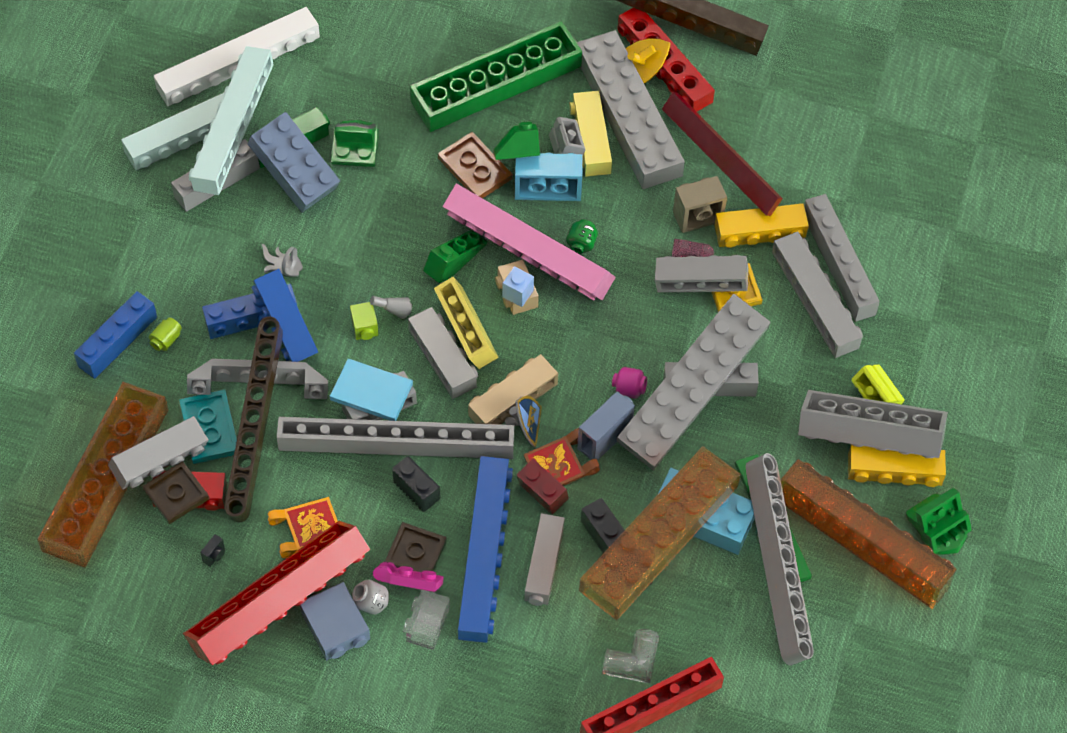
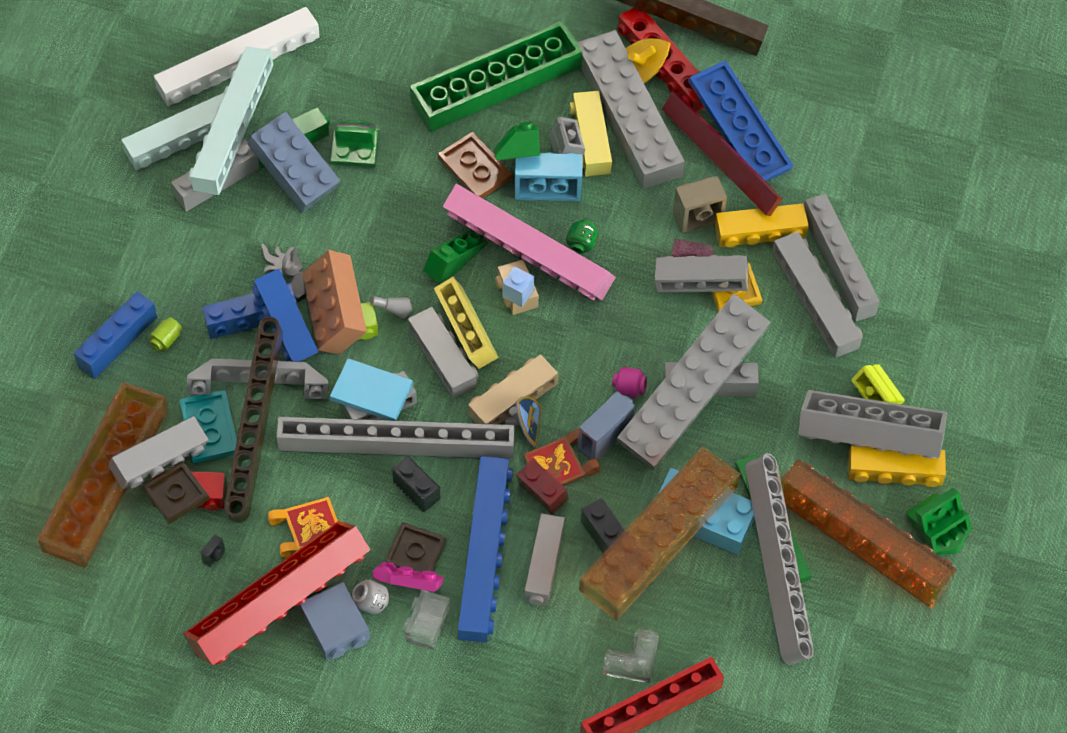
none -> black tile [286,271,307,302]
none -> nougat brick [302,250,367,355]
none -> blue plate [688,60,794,182]

